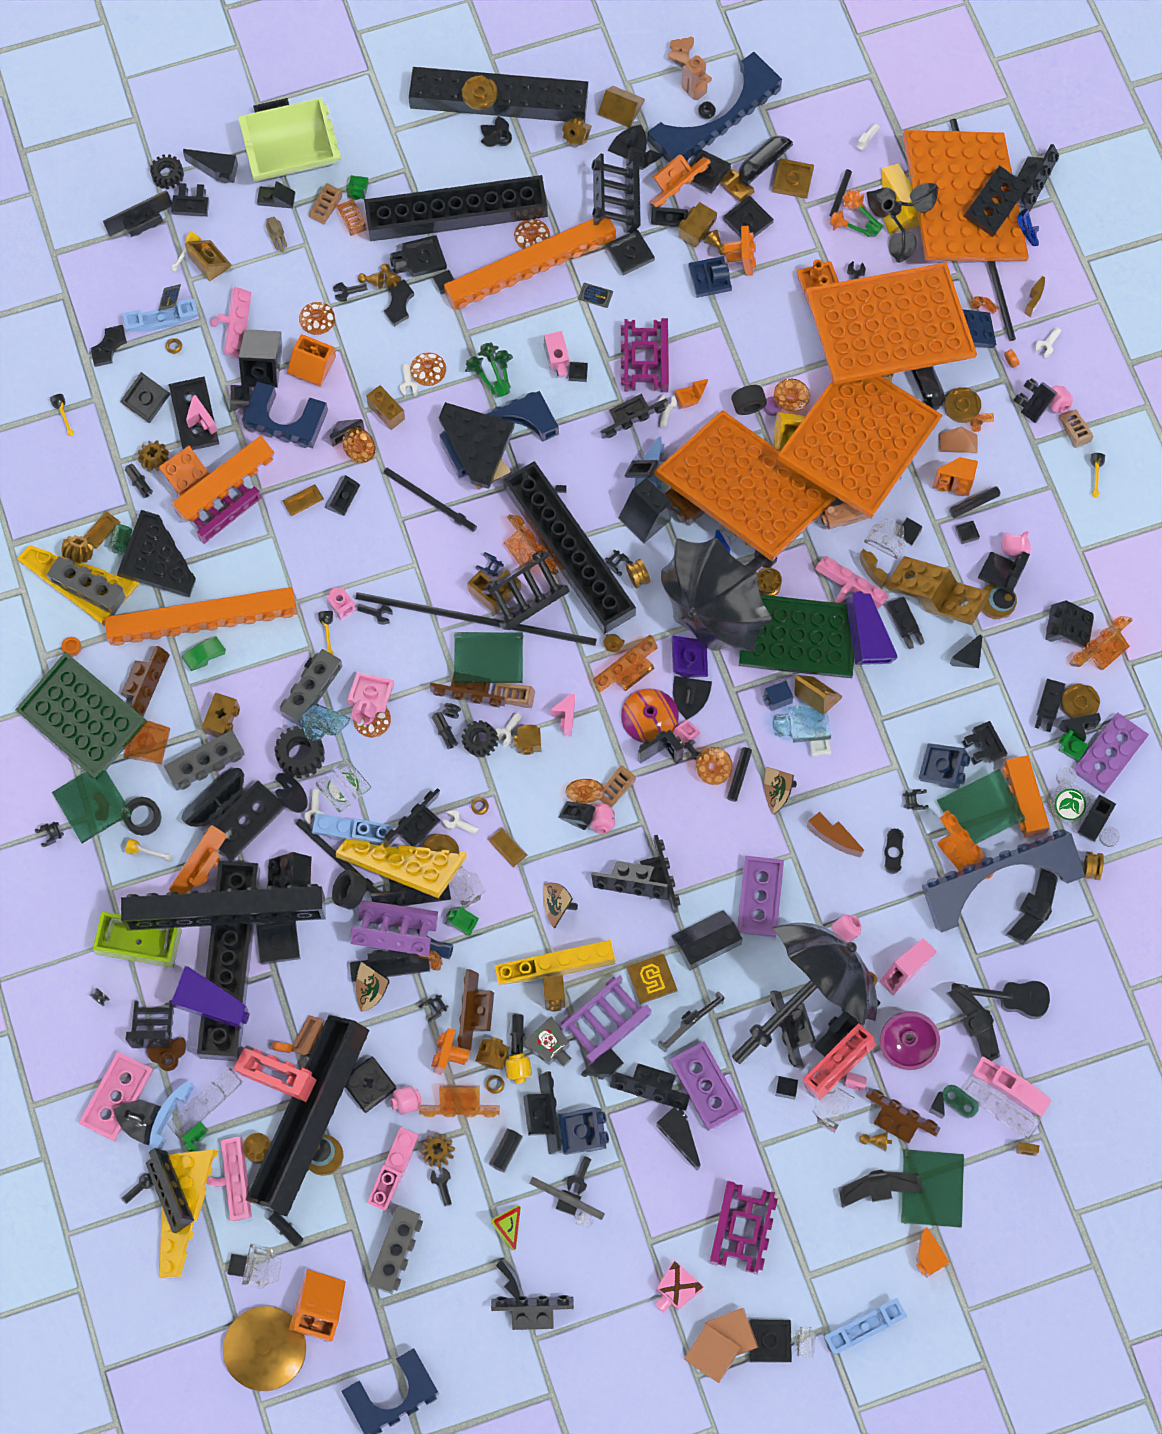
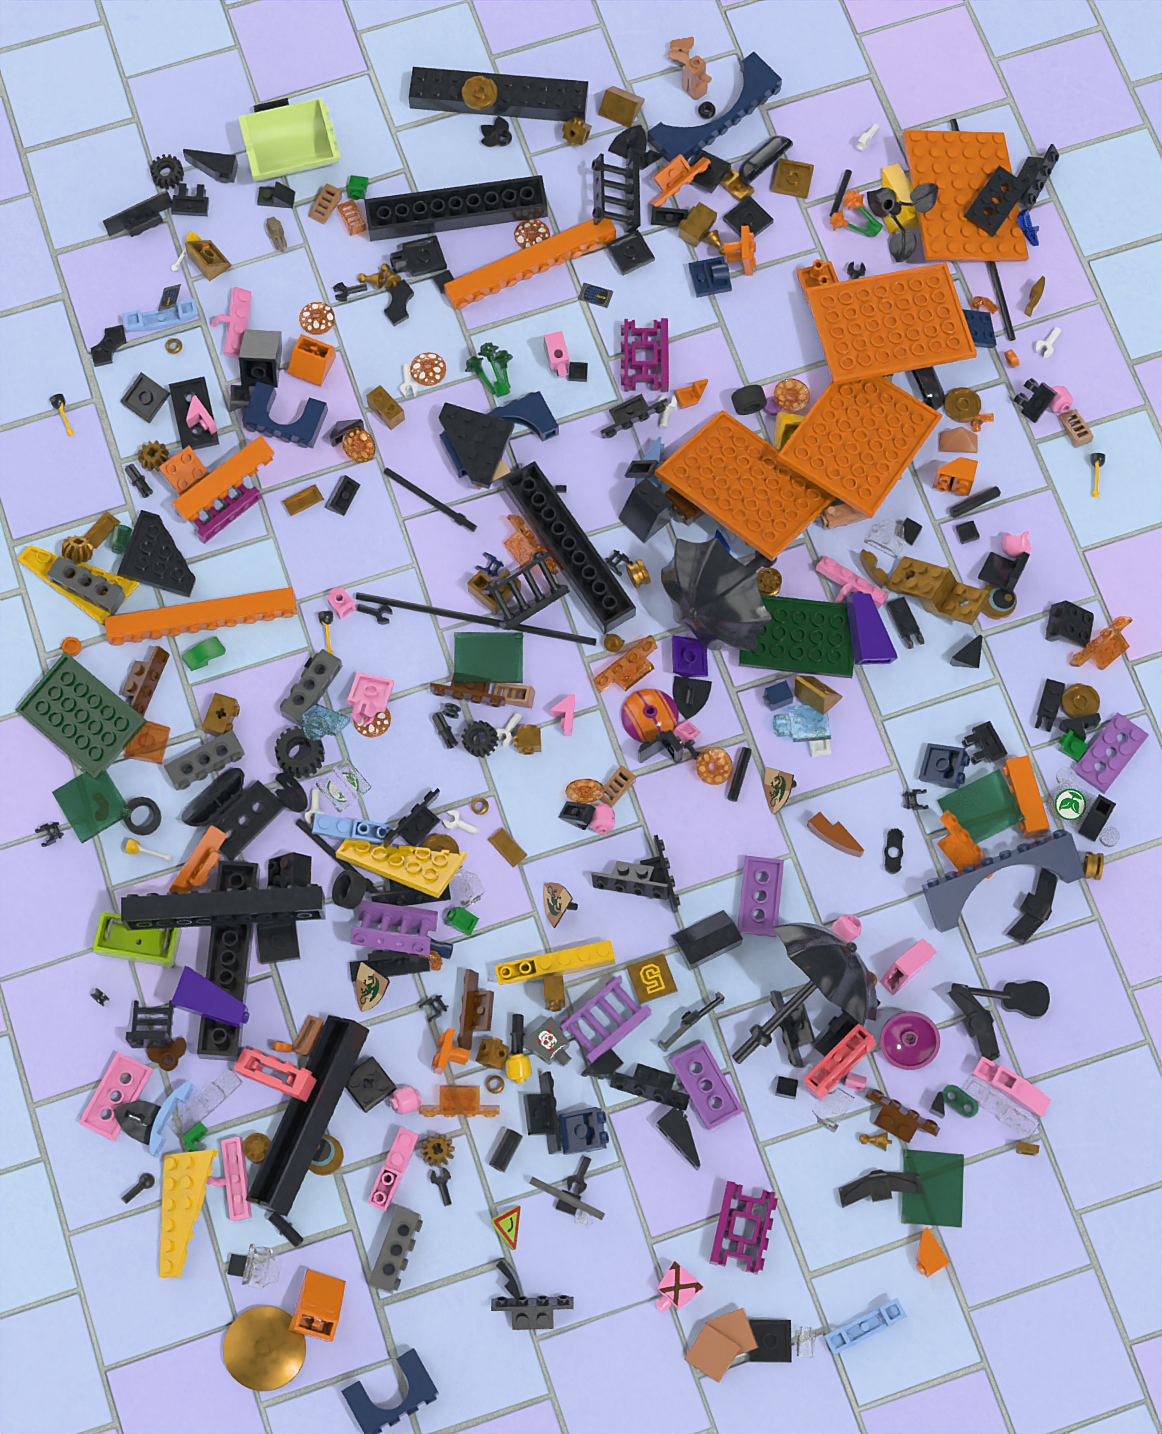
black fence [146,1148,194,1233] -> none

